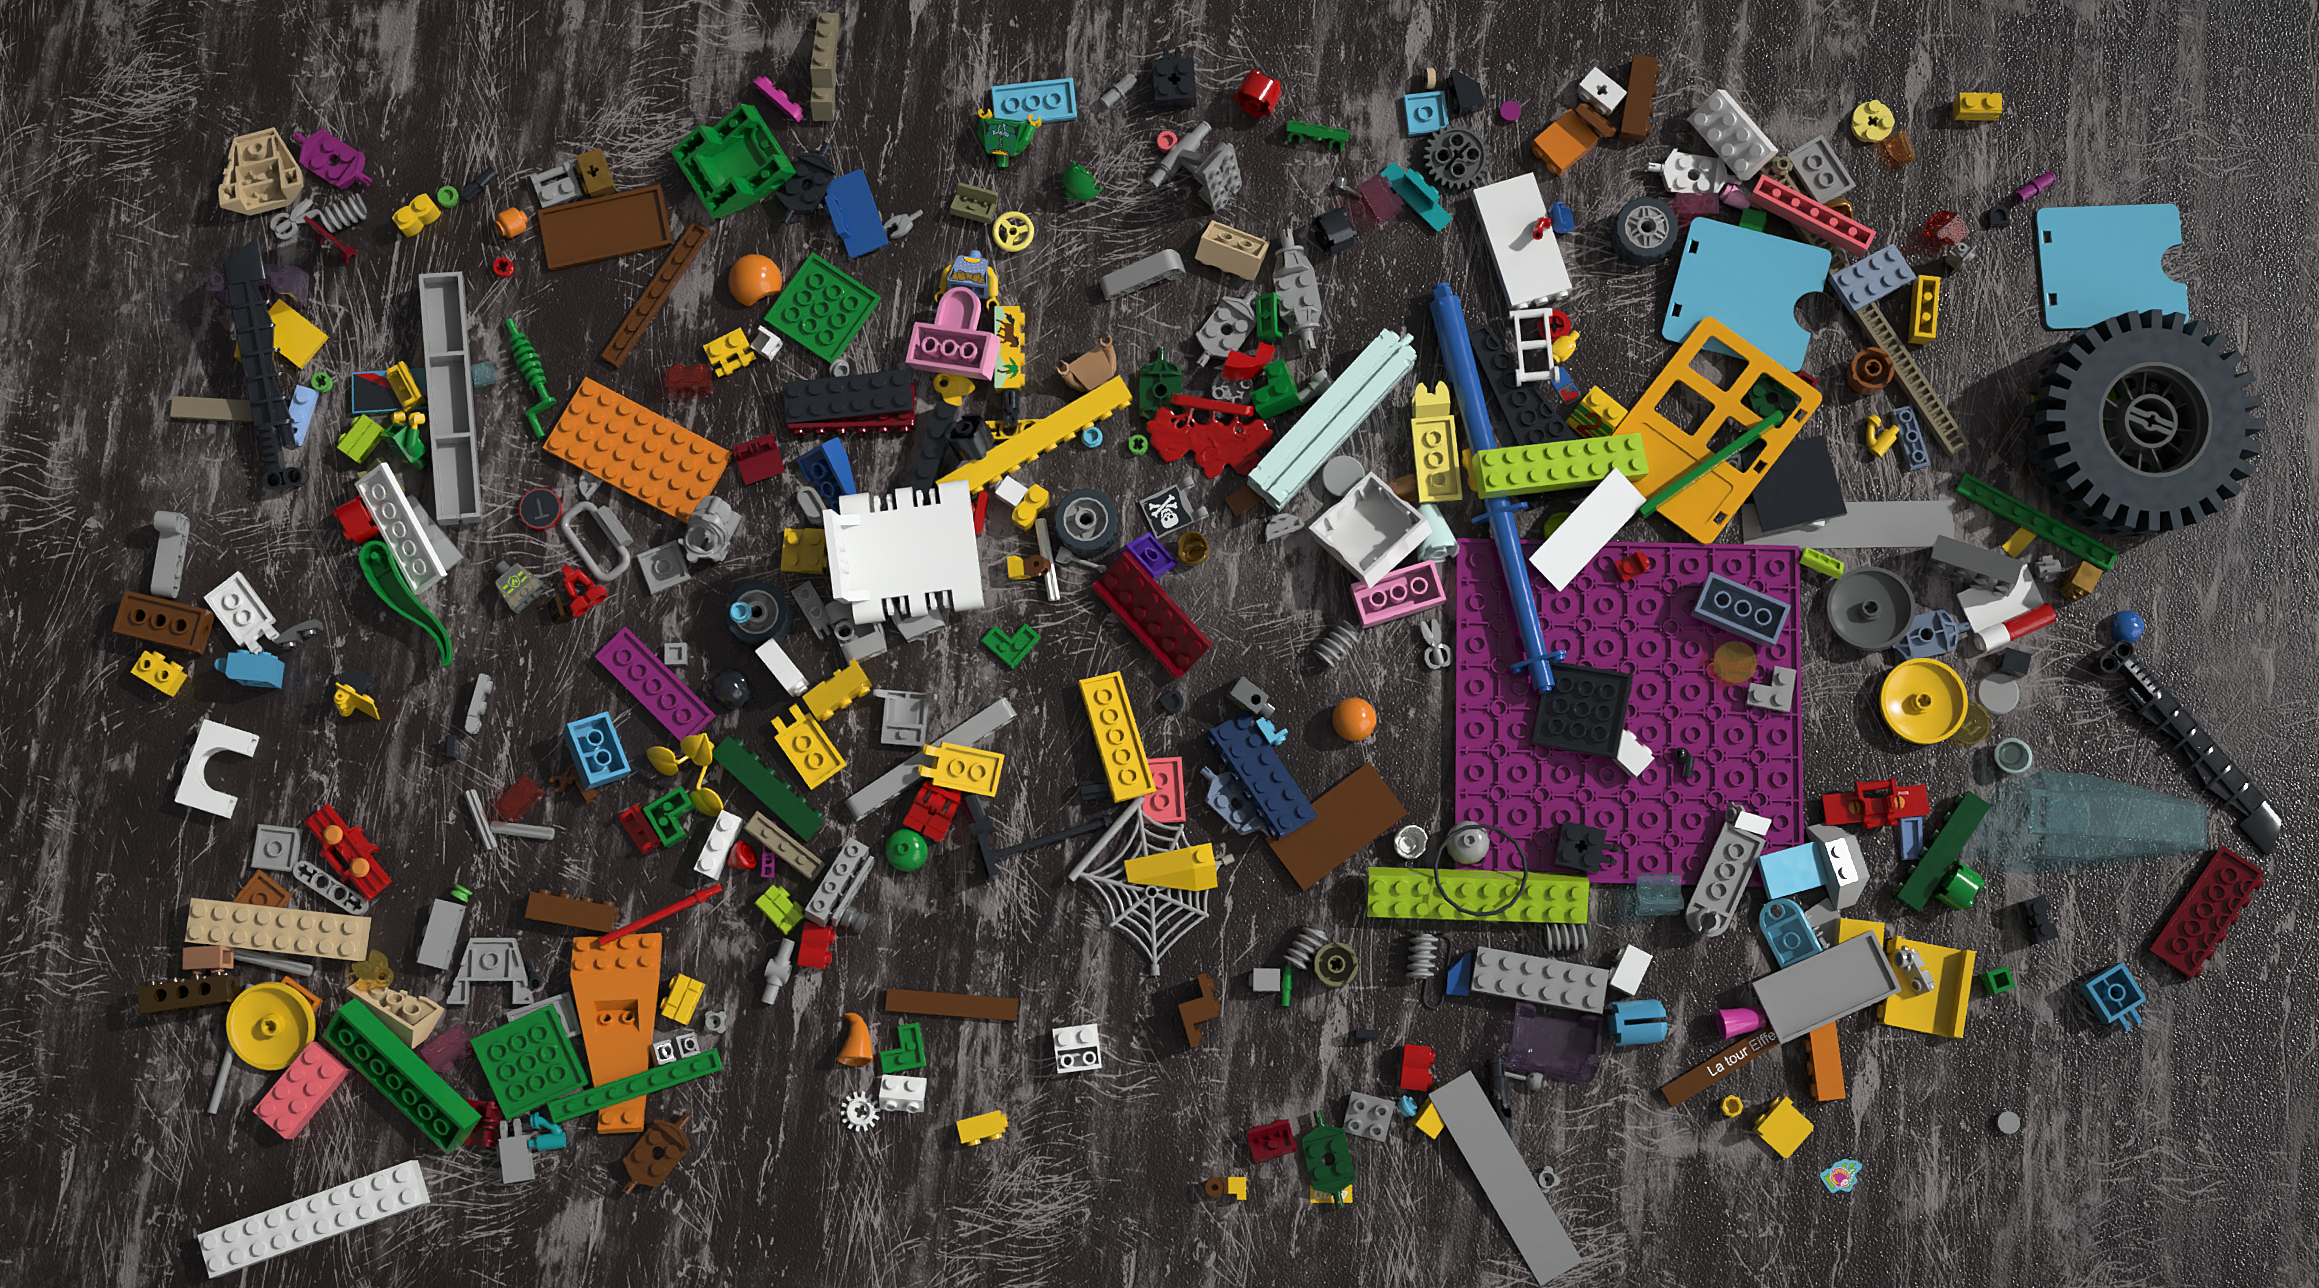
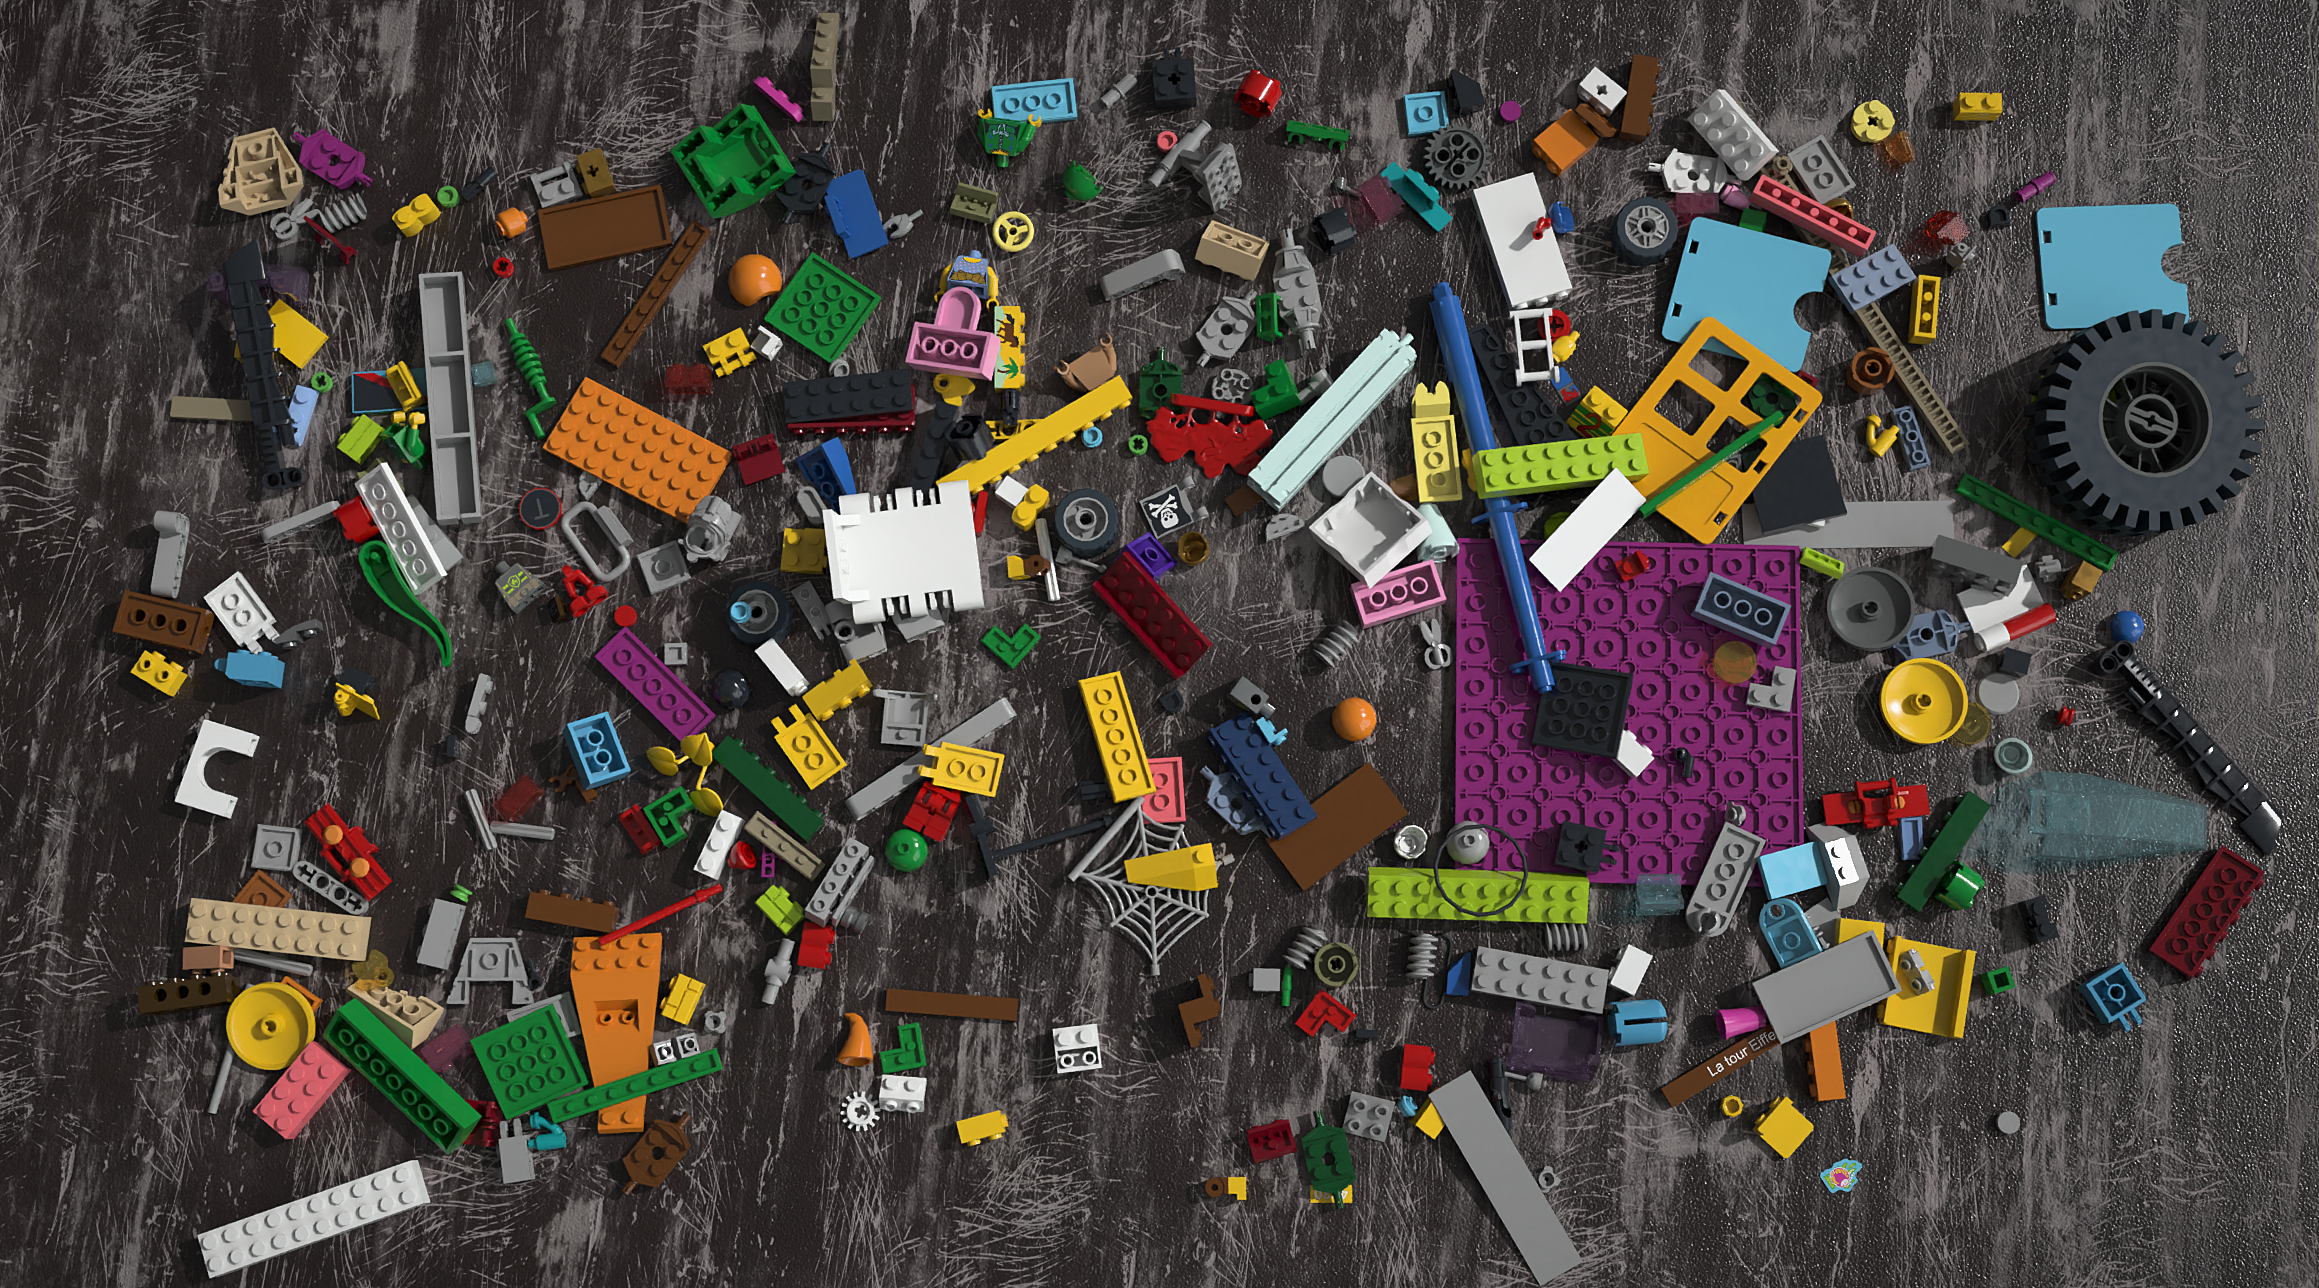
red brick [1221,342,1276,380] -> none
tan tile [1423,68,1436,89] -> none
white sticker [1735,811,1771,835] -> none
light grey plate [1894,945,1914,972] -> none
none -> light grey beam [260,501,340,543]
none -> red tile [614,605,637,628]
none -> red plate [1295,989,1356,1037]
none -> red bush [2057,705,2075,727]

